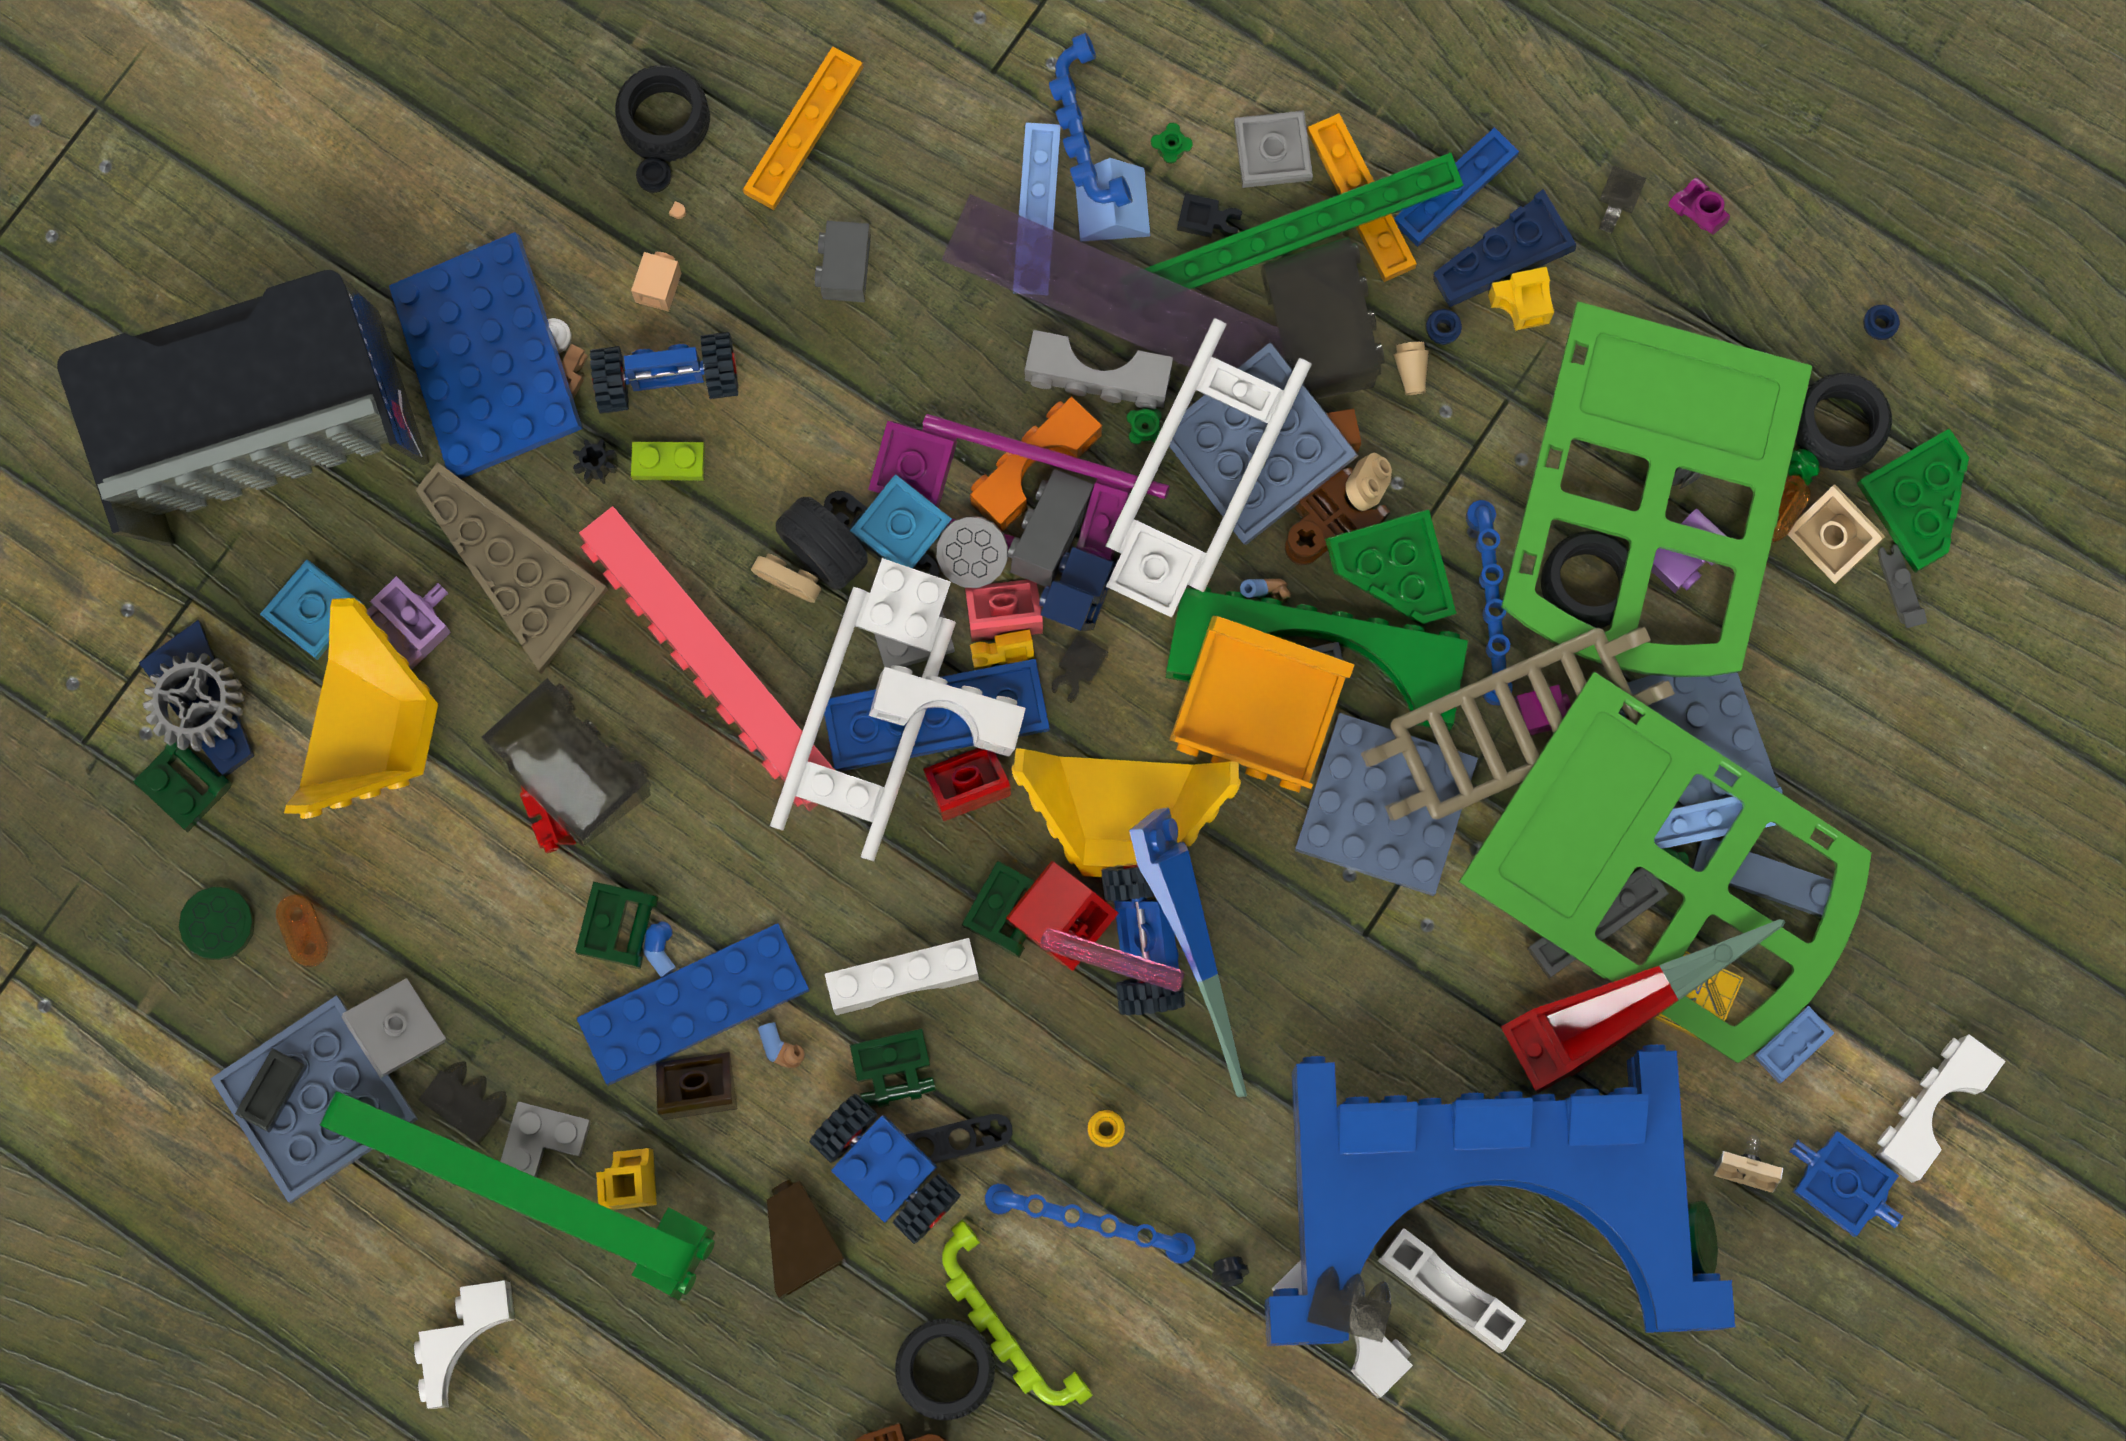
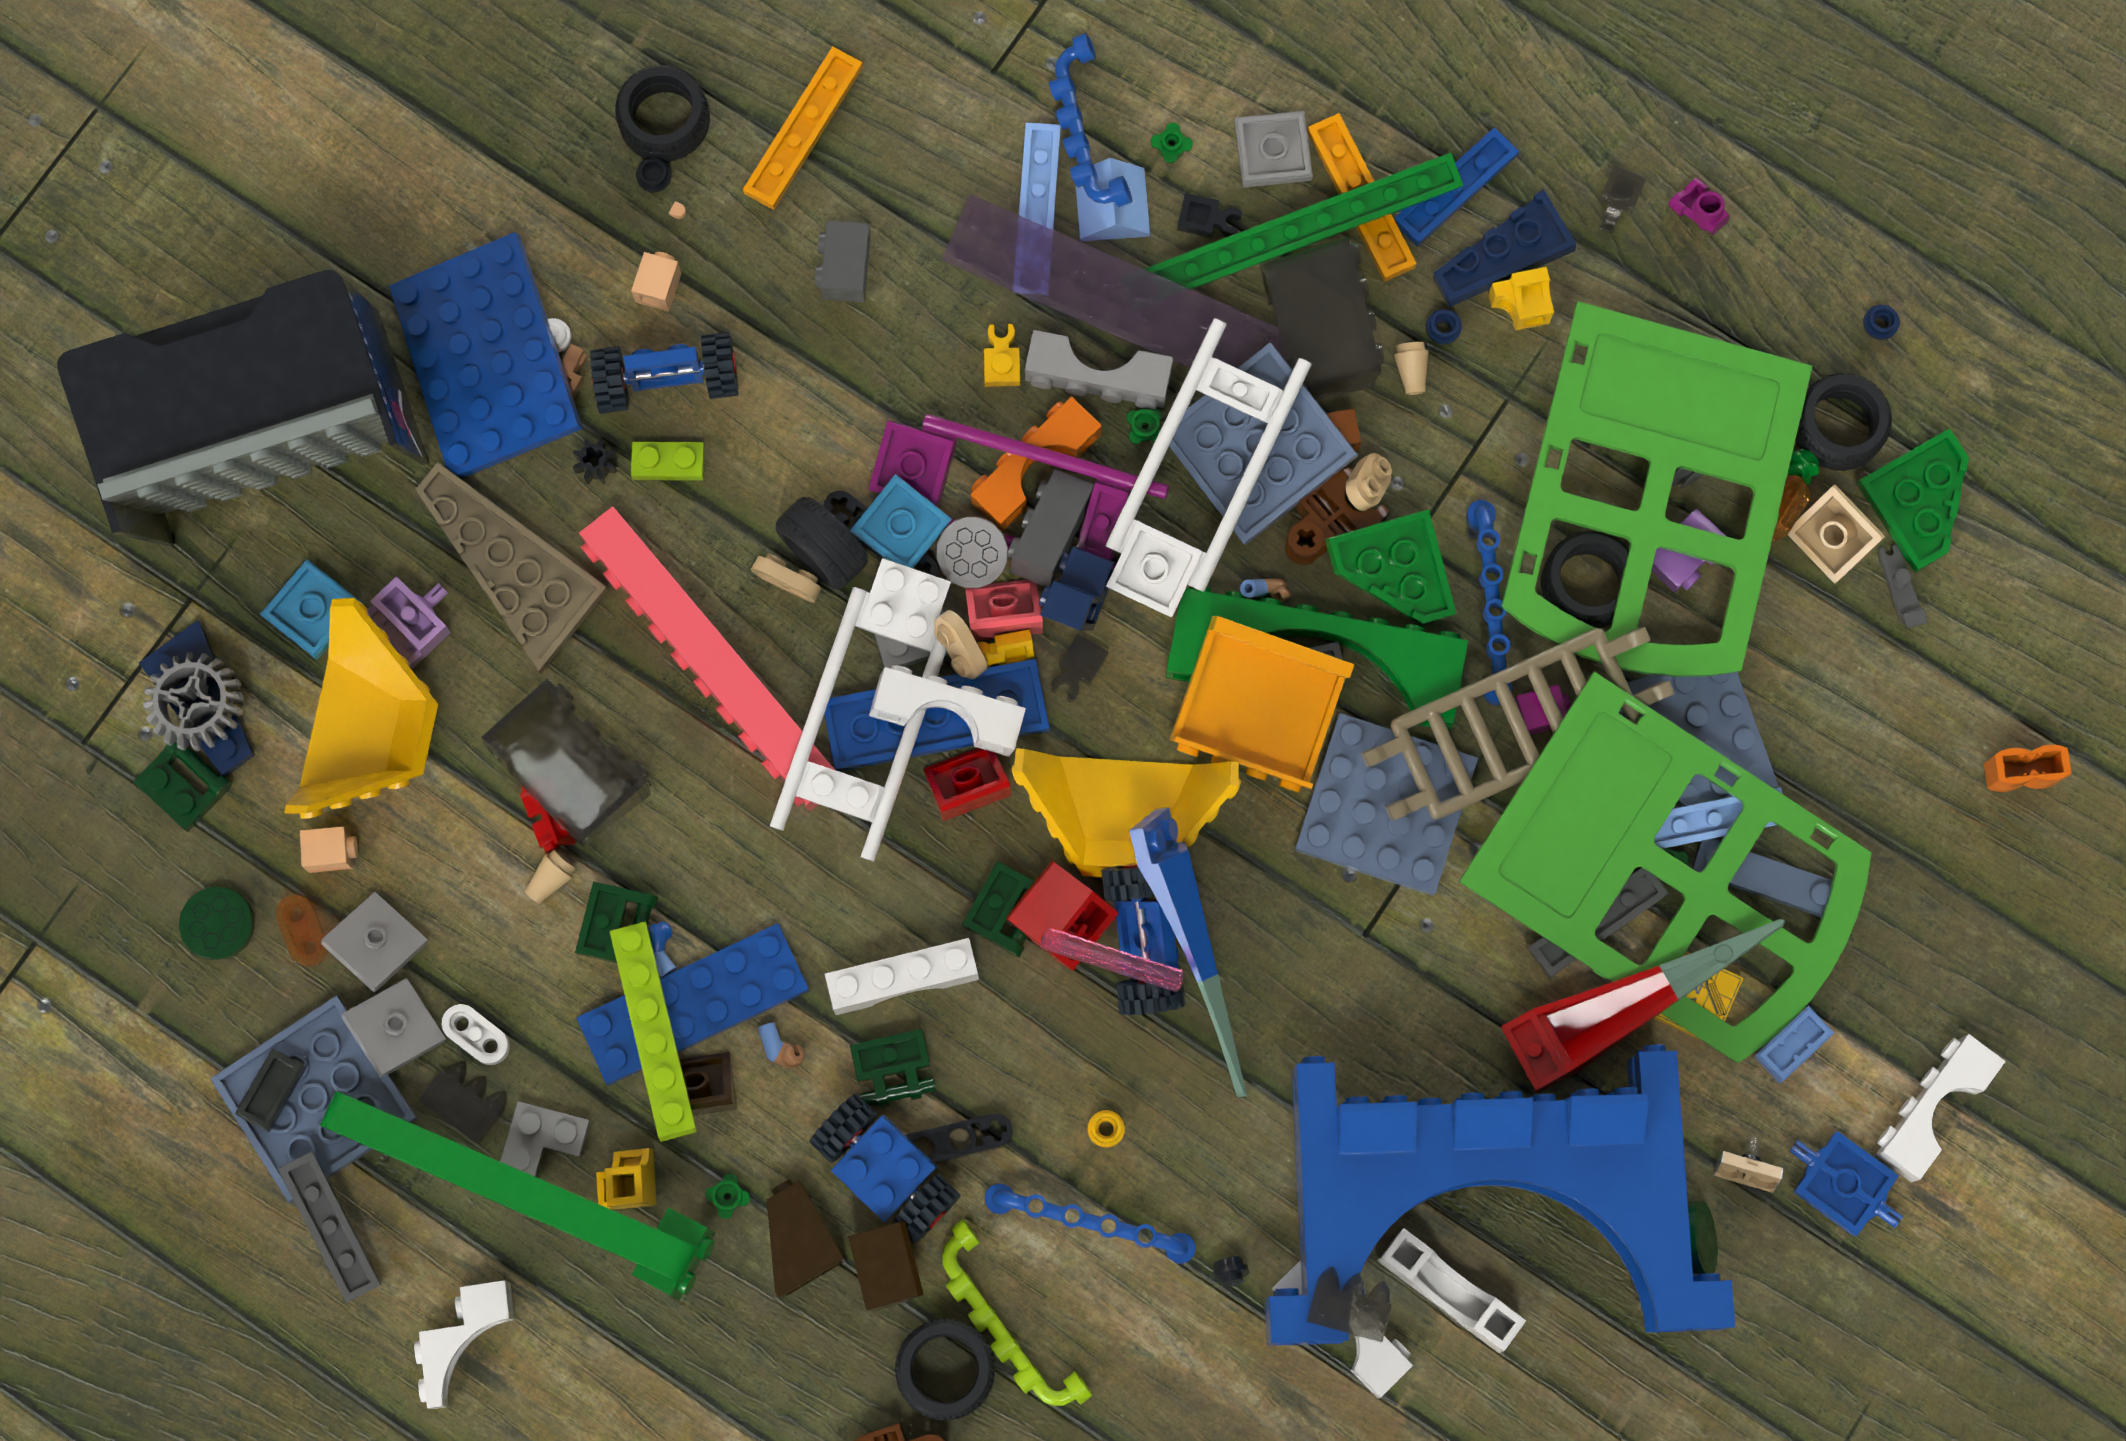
none -> dark grey plate [278,1151,382,1303]
none -> light nougat brick [300,826,358,873]
none -> light grey plate [321,892,428,993]
none -> white plate [442,1004,510,1065]
none -> tan cone [524,849,577,905]
none -> lime plate [610,921,697,1142]
none -> green plate [705,1174,750,1219]
none -> dark brown slope [848,1221,924,1312]
none -> tan plate [934,610,987,680]
none -> yellow plate [984,324,1020,387]
none -> orange brick [1984,745,2072,792]

